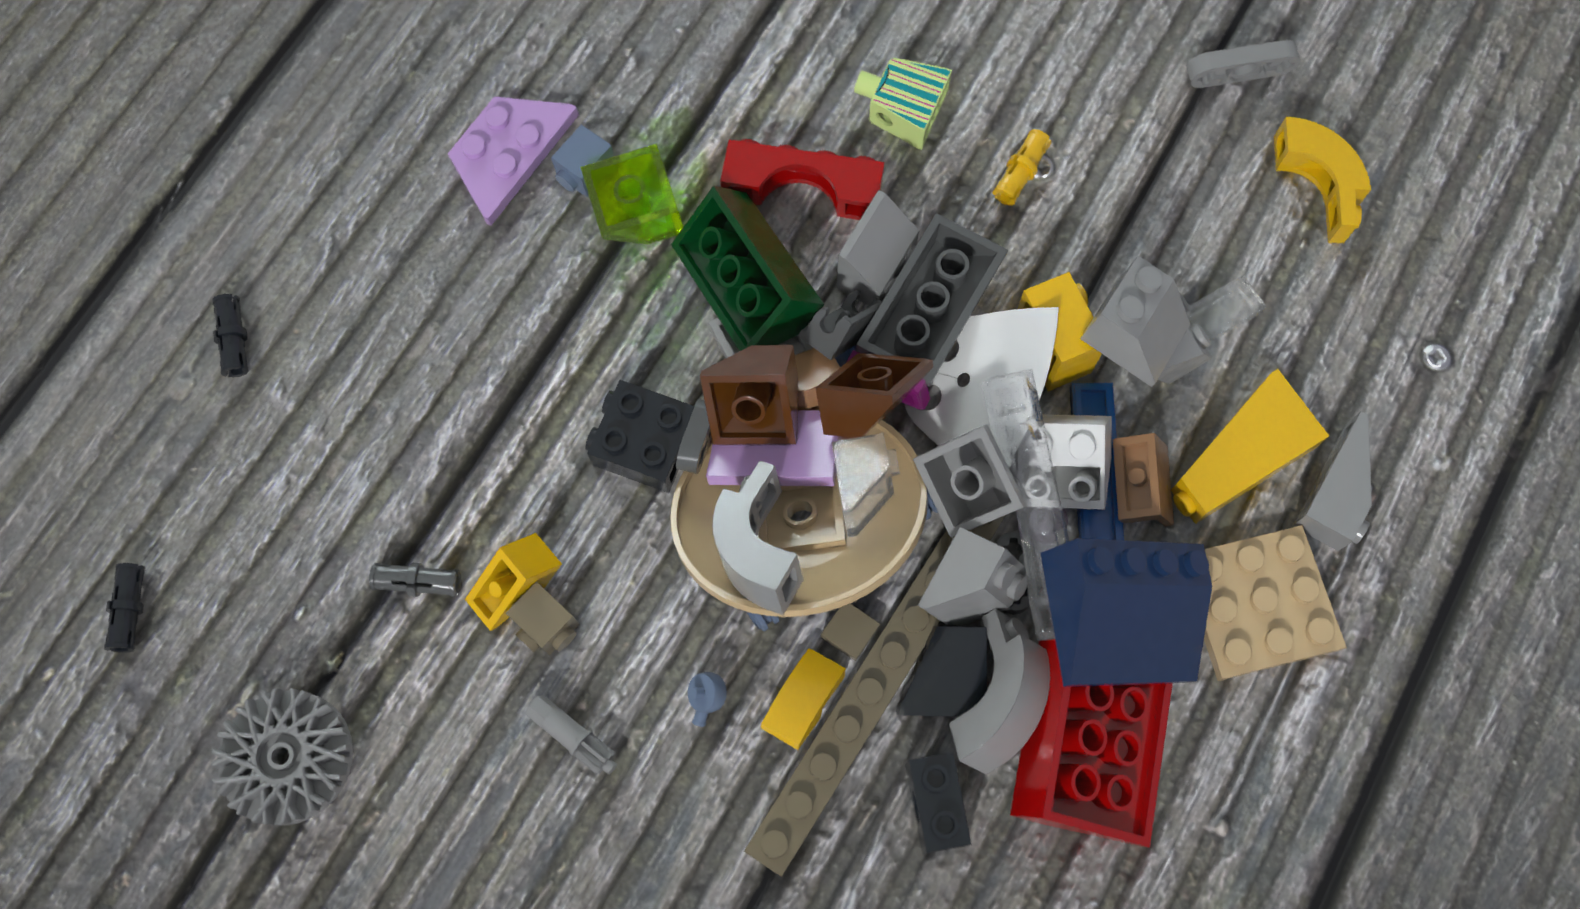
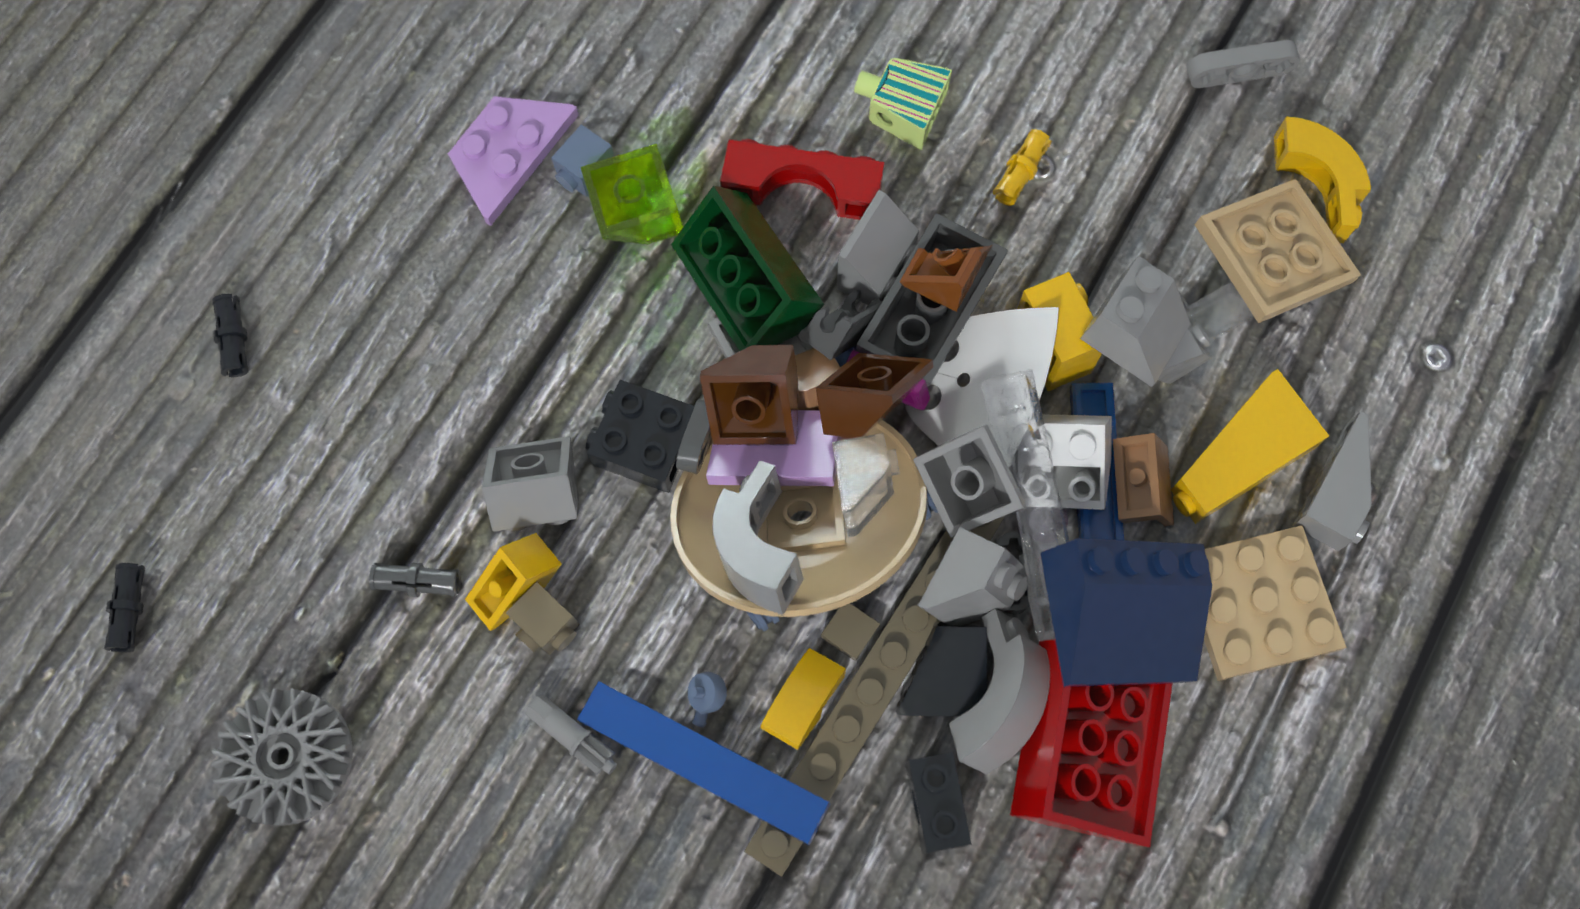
none -> light grey slope [482,436,578,532]
none -> blue tile [577,681,830,845]
none -> dark orange slope [900,245,993,312]
none -> tan plate [1194,179,1361,323]

